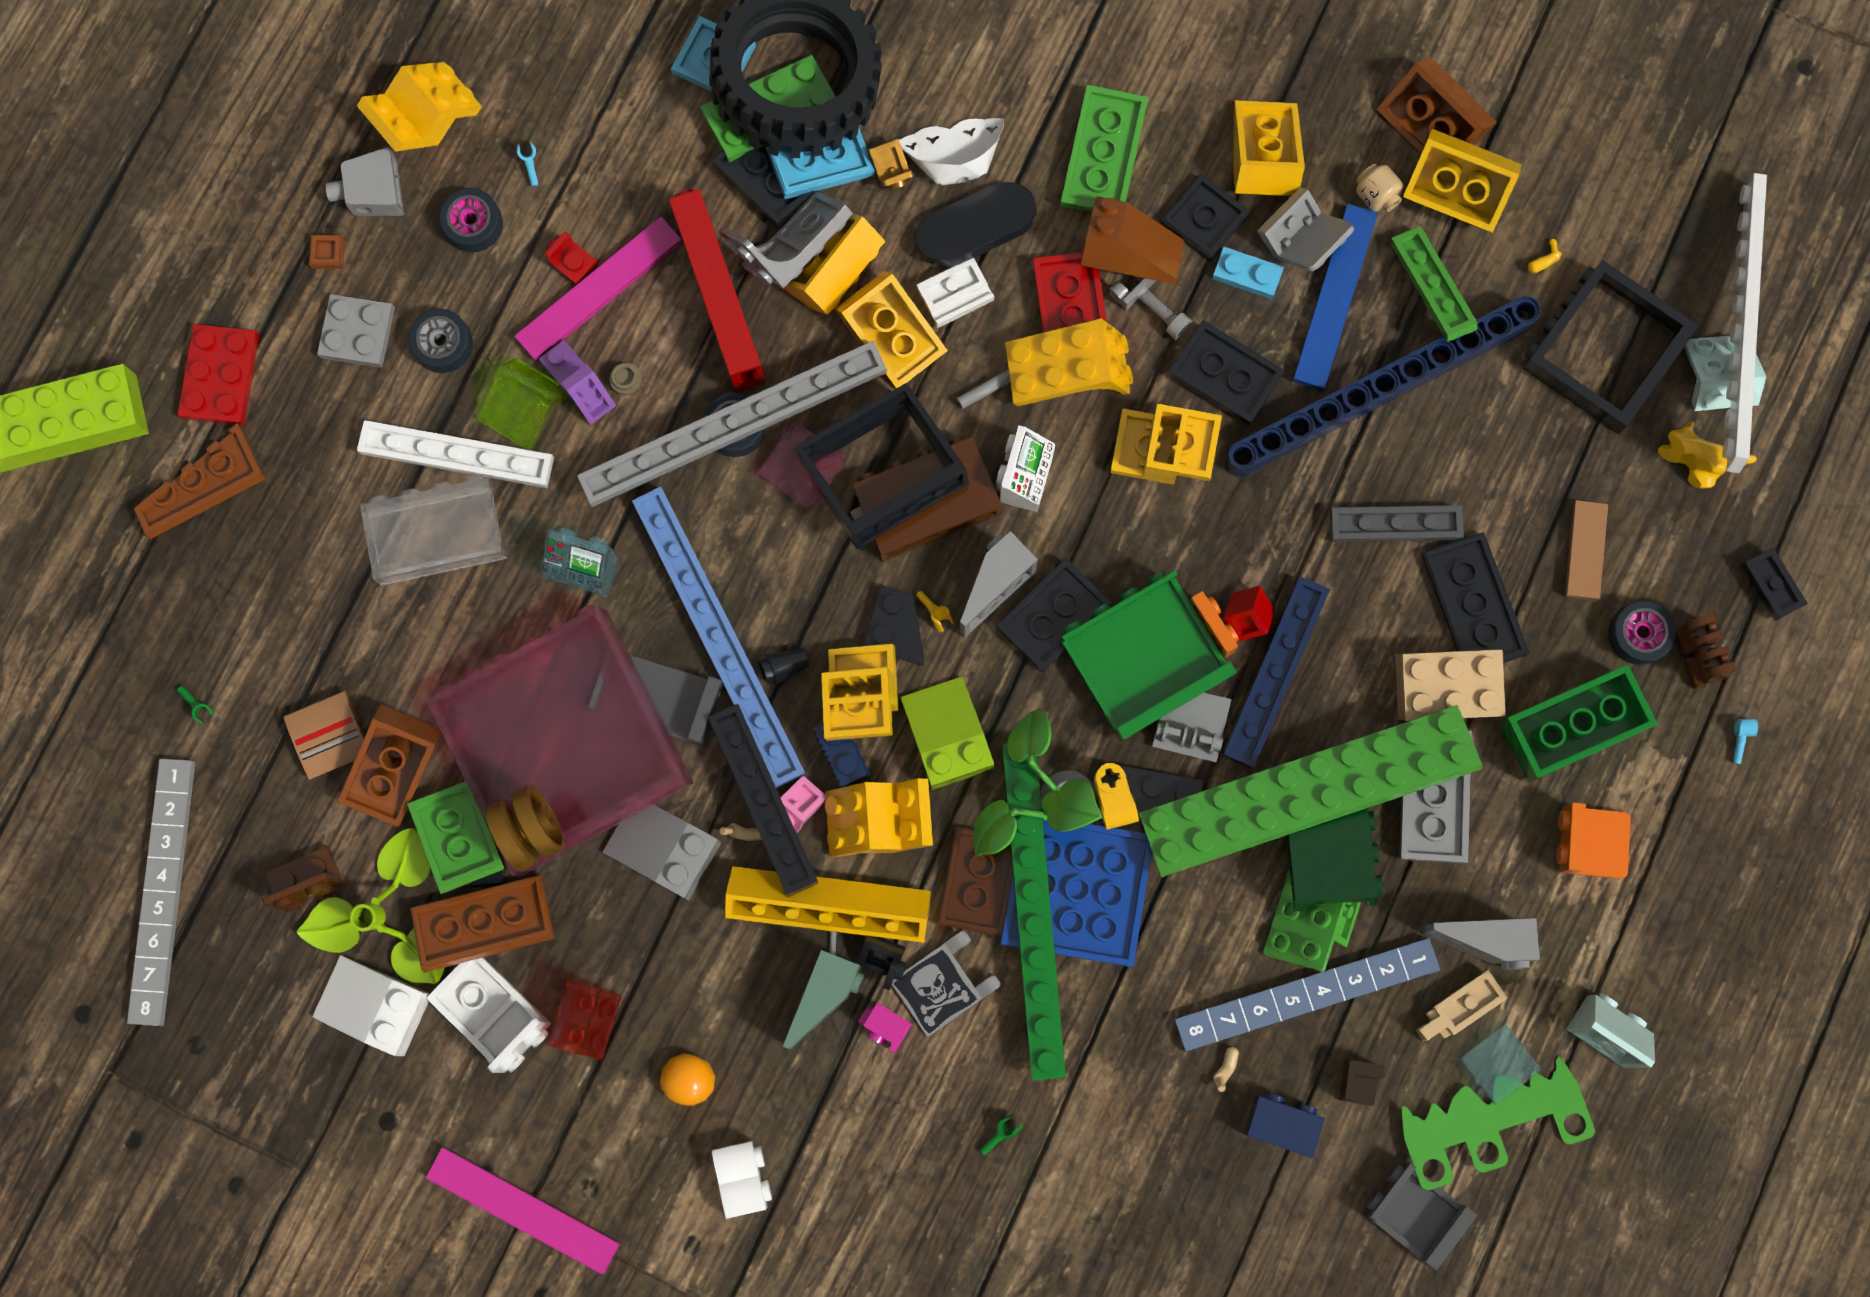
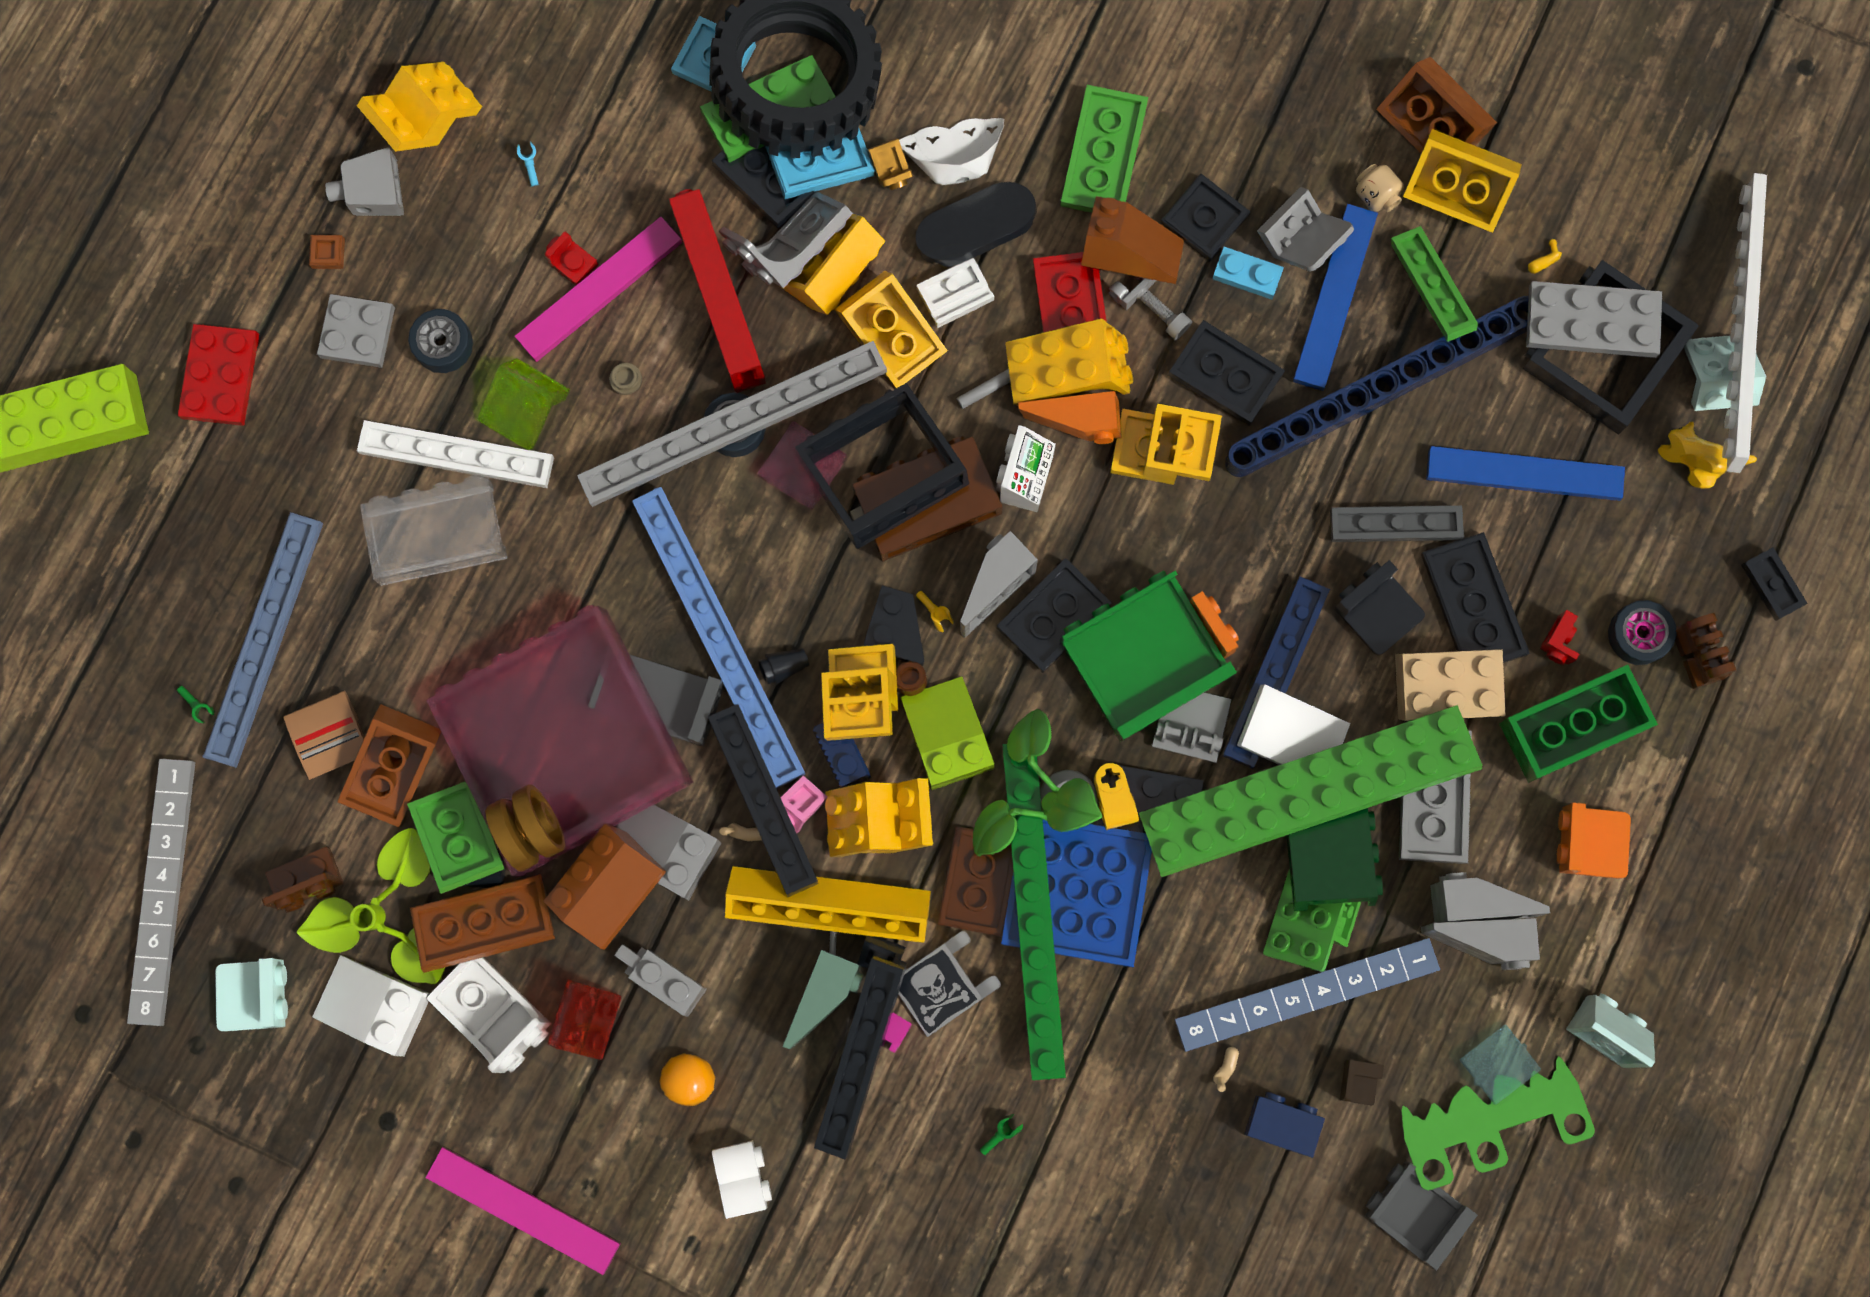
dark orange wing [134,423,266,539] -> none
wheel [439,188,503,253] -> none
medium lavender bracket [539,340,616,425] -> none
clear light blue slope [541,527,620,598] -> none
red panel [1224,585,1275,642] -> none
yellow slope [1233,100,1305,196] -> none
tan hinge [1415,970,1508,1042] -> none
medium nougat tile [1565,500,1608,601] -> none
medium azure hand [1732,719,1758,764] -> none
none -> sand blue tile [203,512,323,768]
none -> light aqua bracket [216,958,288,1031]
none -> dark orange slope [543,823,666,950]
none -> light grey hinge [614,944,707,1017]
none -> black plate [814,956,906,1160]
none -> reddish brown tile [896,661,927,696]
none -> orange slope [1018,391,1122,444]
none -> white tile [1237,684,1350,765]
none -> black bracket [1334,560,1425,656]
none -> blue tile [1426,446,1625,501]
none -> light grey slope [1430,872,1550,923]
none -> light grey plate [1526,281,1662,358]
none -> red bracket [1539,610,1579,665]

